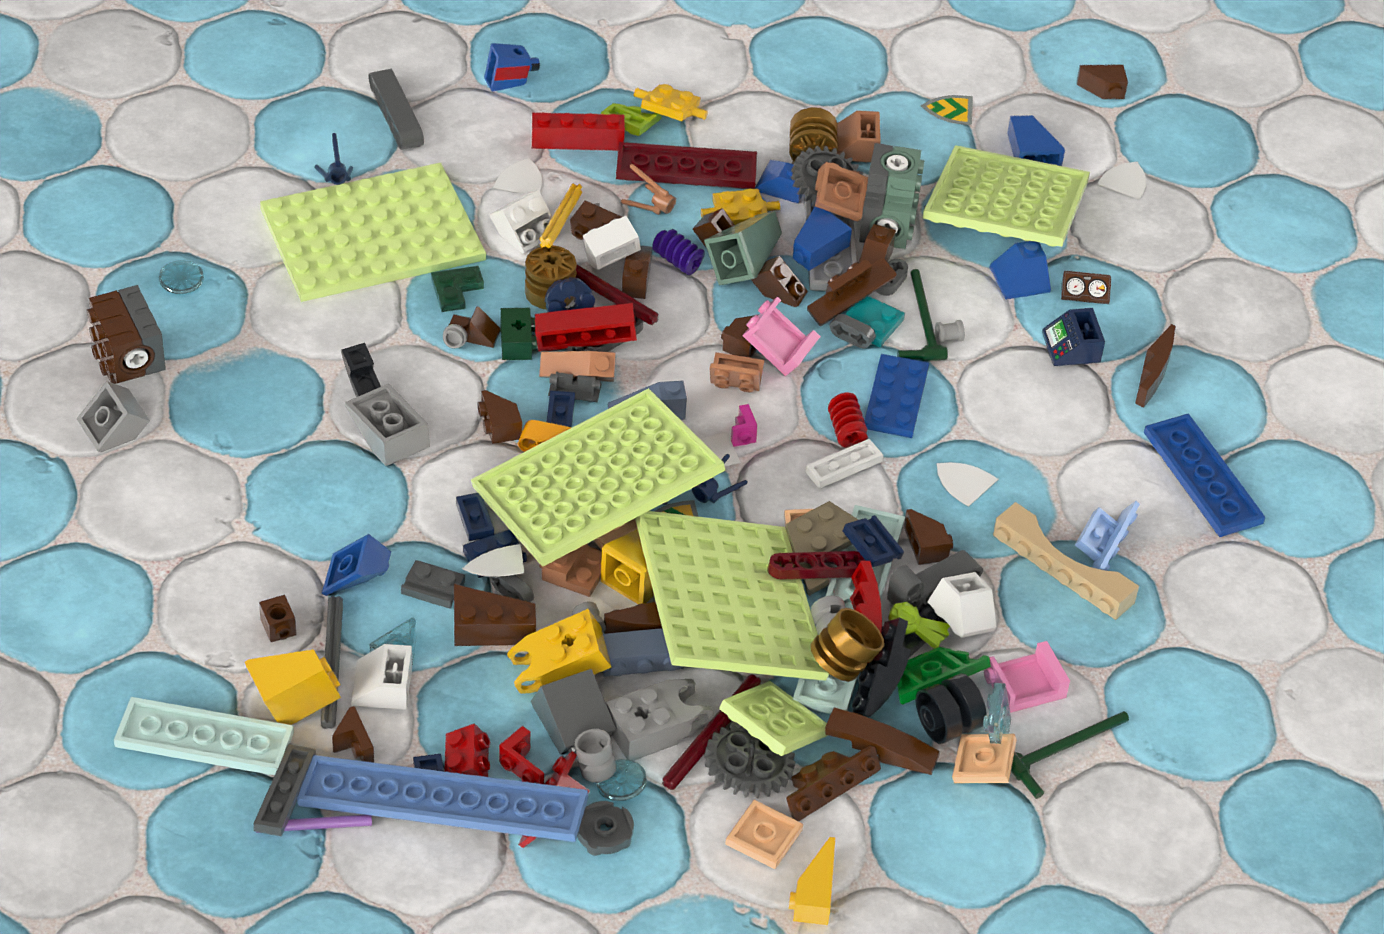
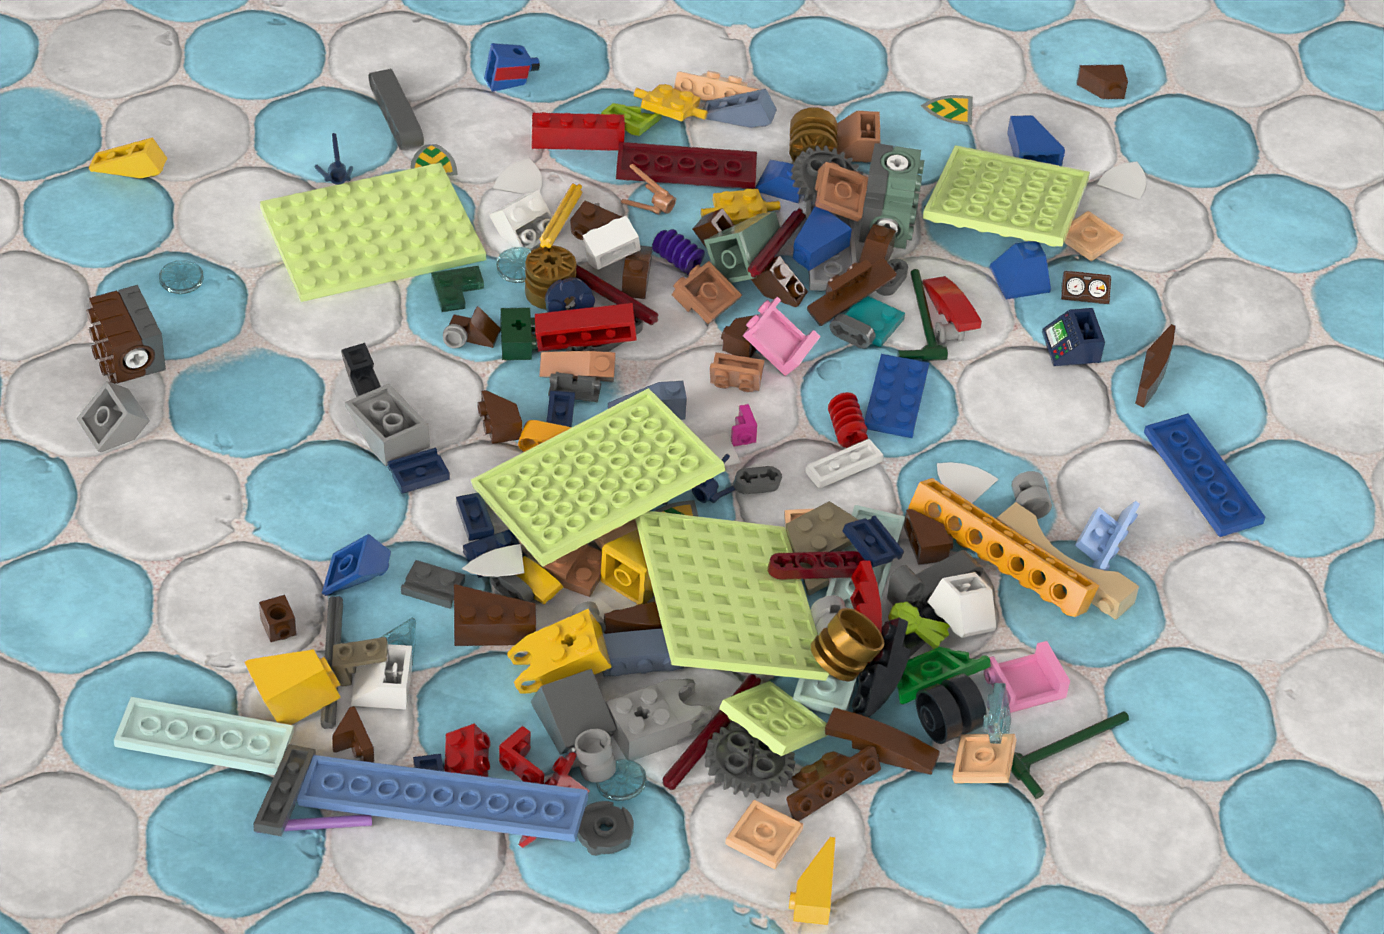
none -> yellow slope [88,137,167,178]
none -> dark tan bracket [332,637,388,687]
none -> dark blue plate [388,447,450,494]
none -> sticker [410,144,458,176]
none -> clear light blue wheel [496,247,532,283]
none -> yellow slope [516,556,563,604]
none -> nougat plate [672,261,742,324]
none -> light nougat bracket [674,71,761,101]
none -> sand blue slope [703,89,777,128]
none -> dark grey beam [733,466,782,494]
none -> dark red axle [748,208,806,278]
none -> light orange brick [908,478,1099,617]
none -> red slope [922,276,982,332]
none -> light grey wheel [1011,471,1052,519]
none -> light nougat plate [1064,211,1123,261]

